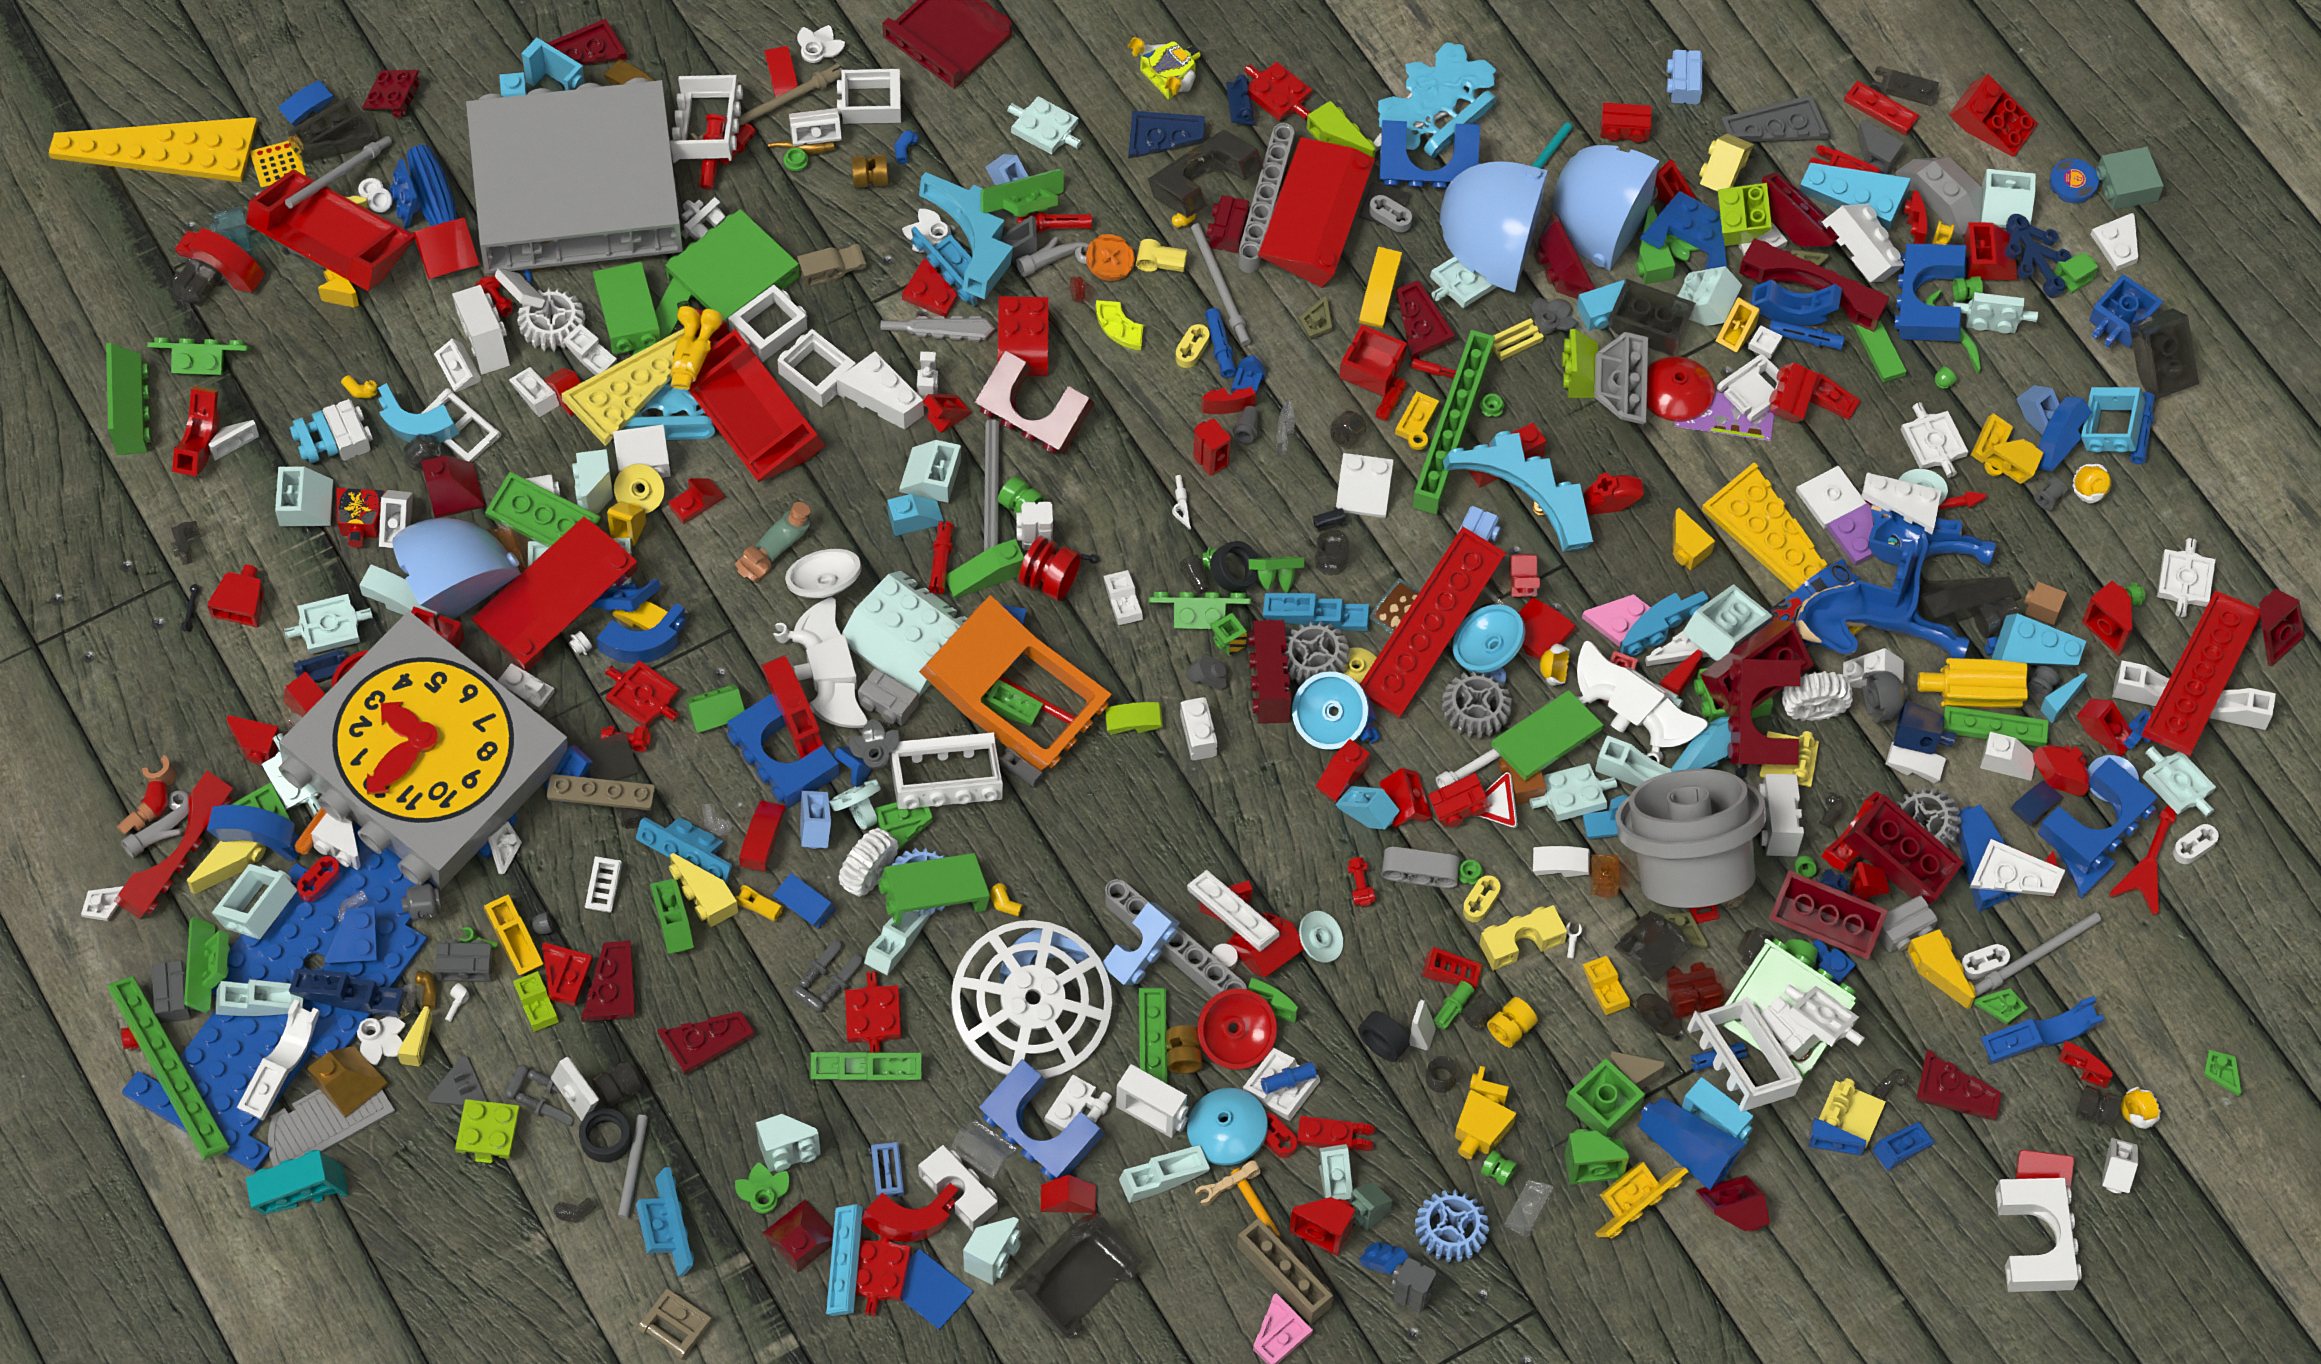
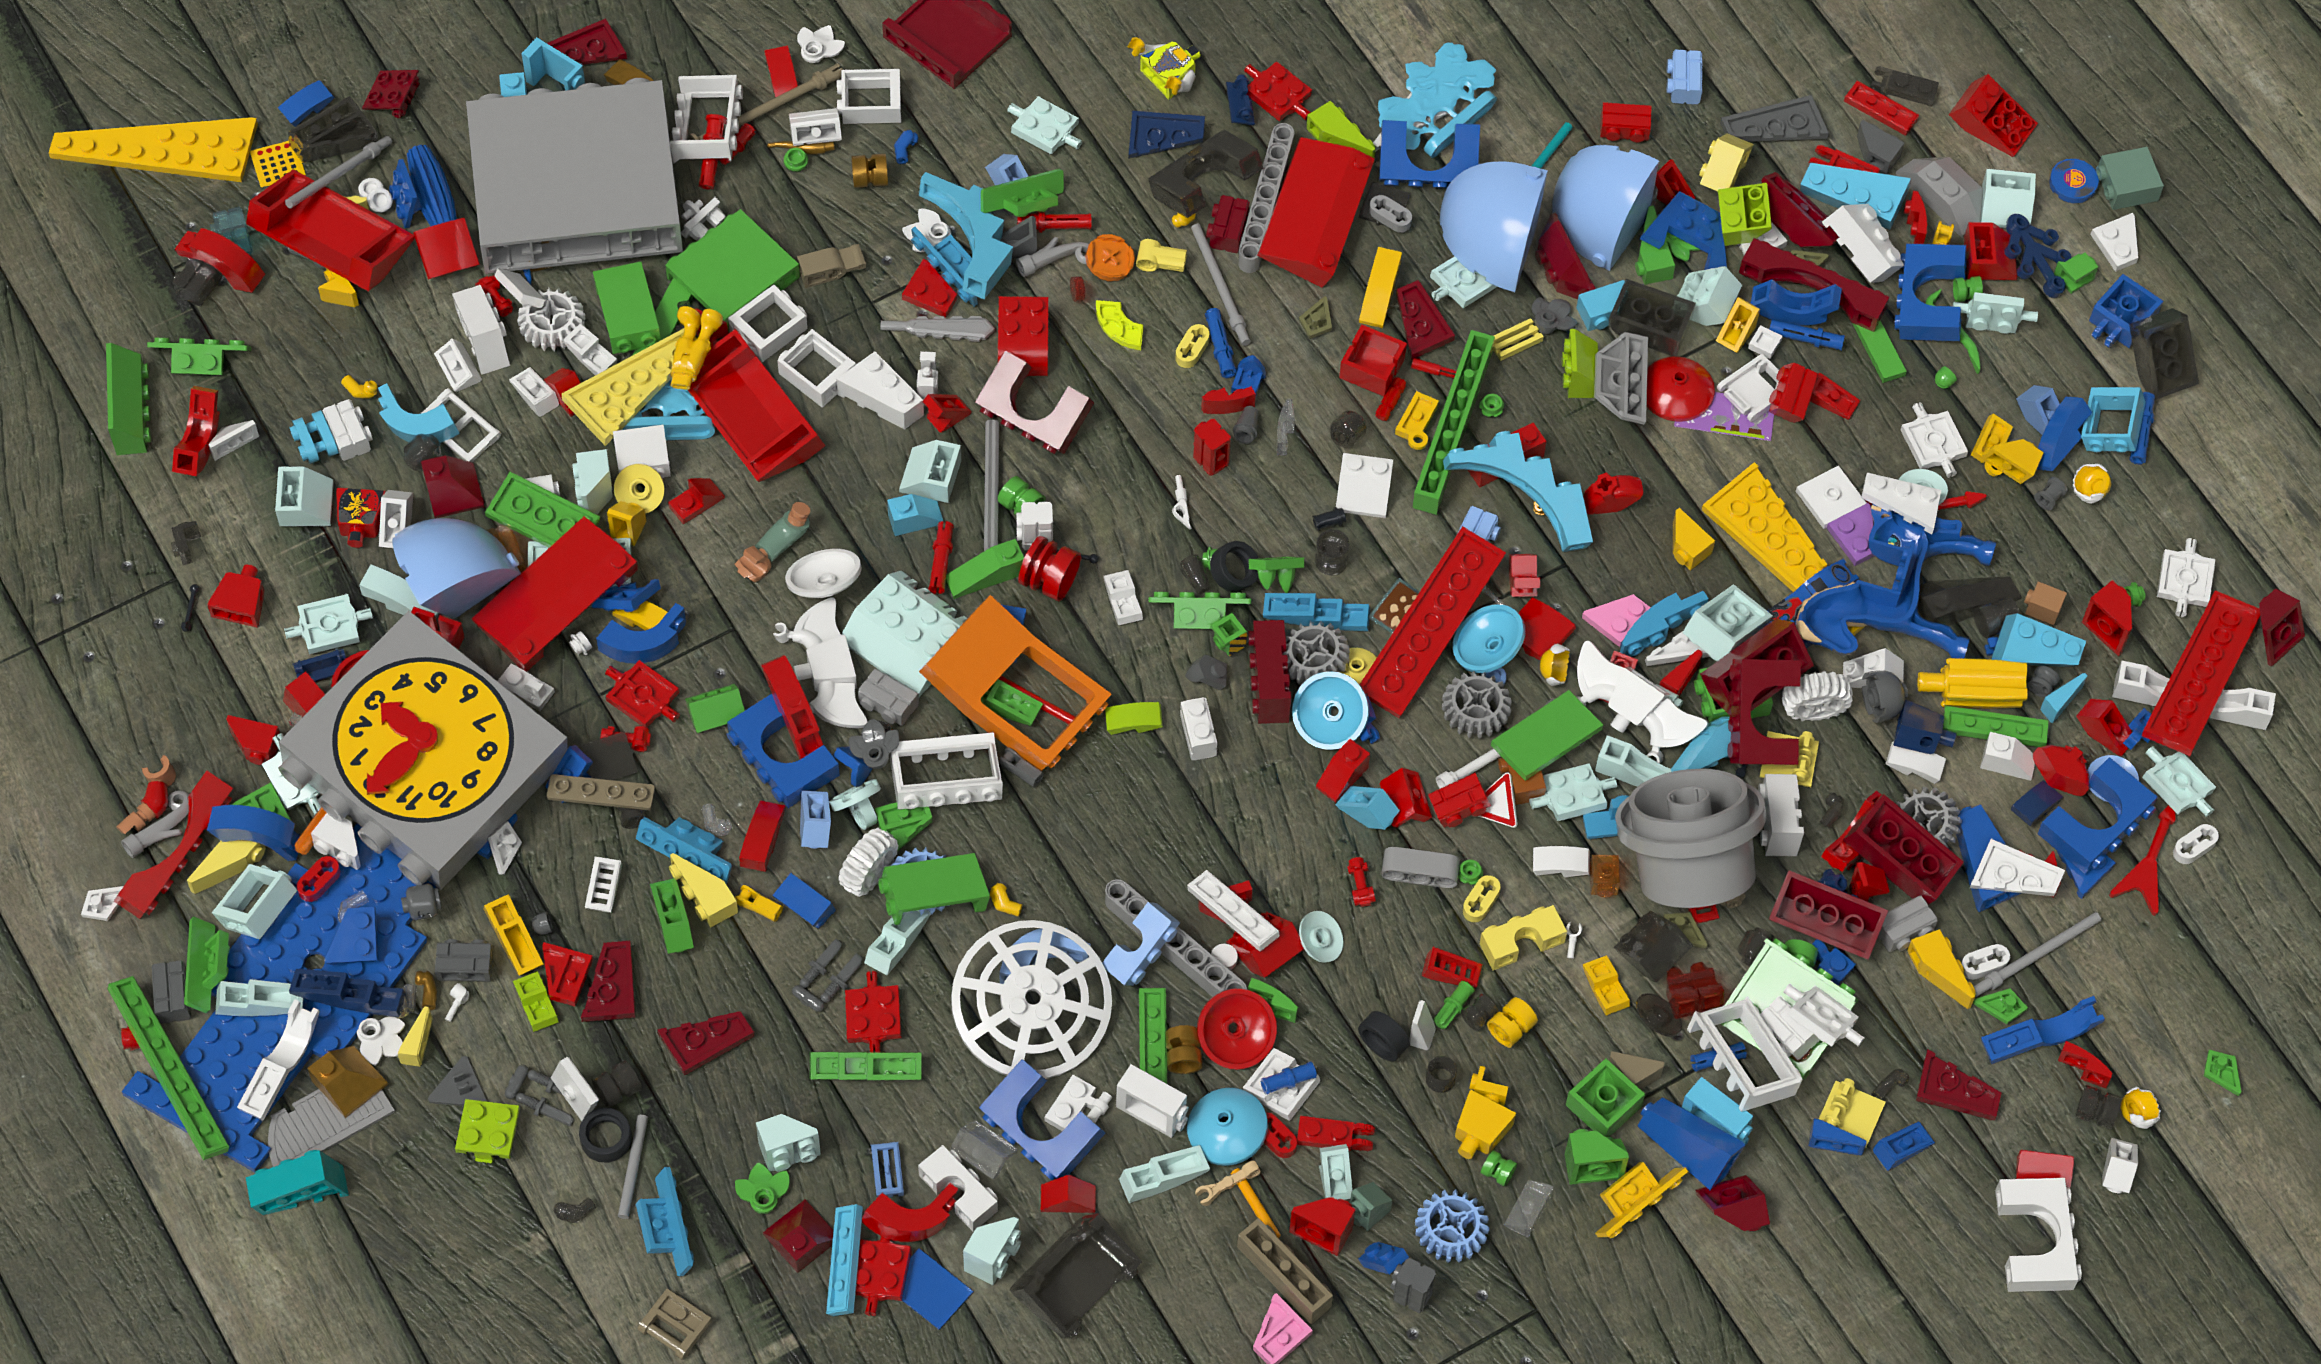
bright green hand [459,927,498,949] -> none
bright green hinge [1795,855,1817,878] -> none

